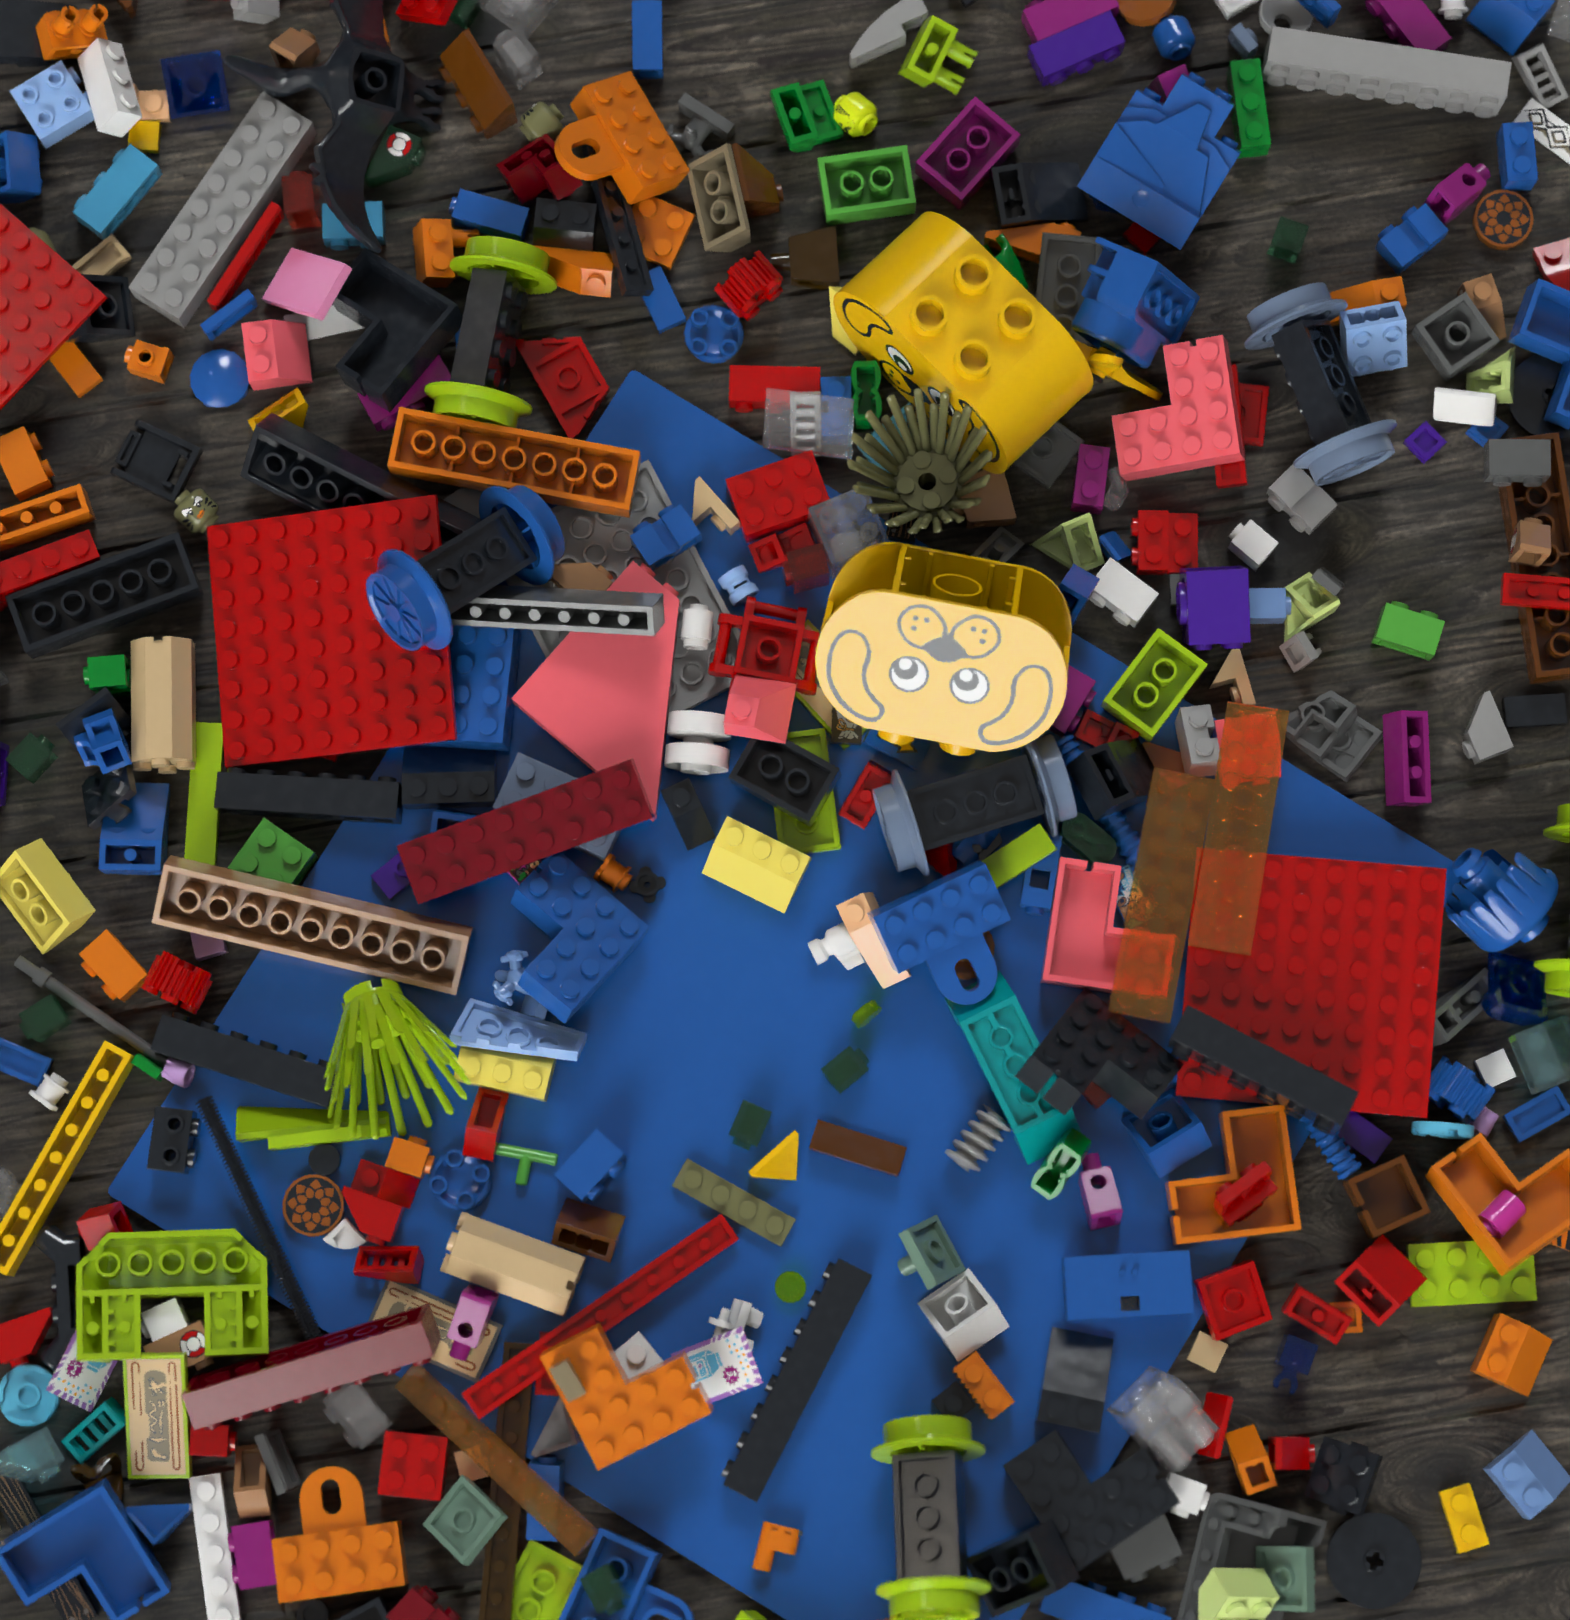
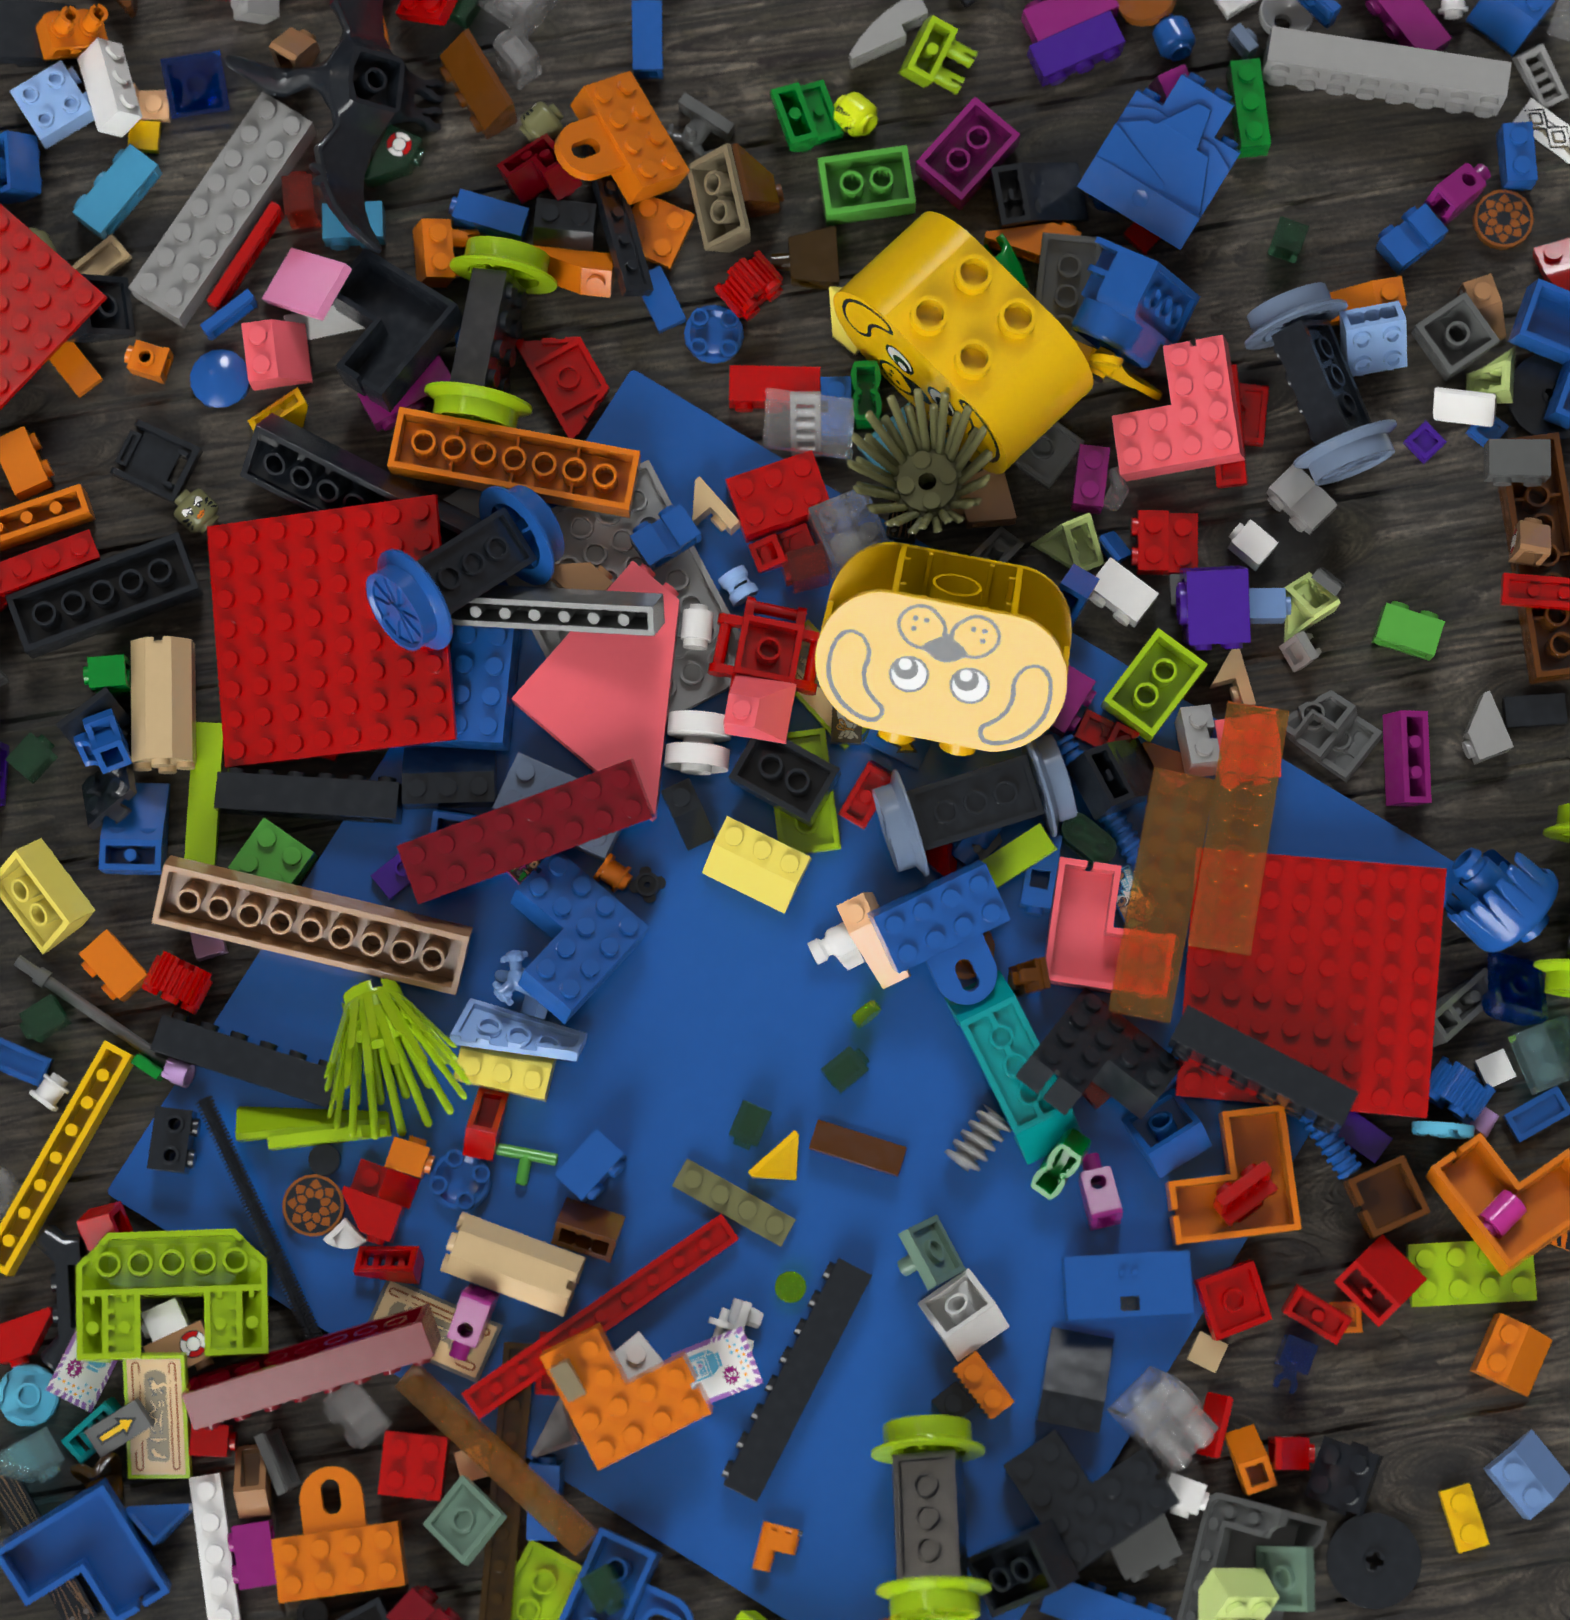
none -> dark grey tile [84,1397,155,1458]
none -> reddish brown plate [1008,957,1051,998]

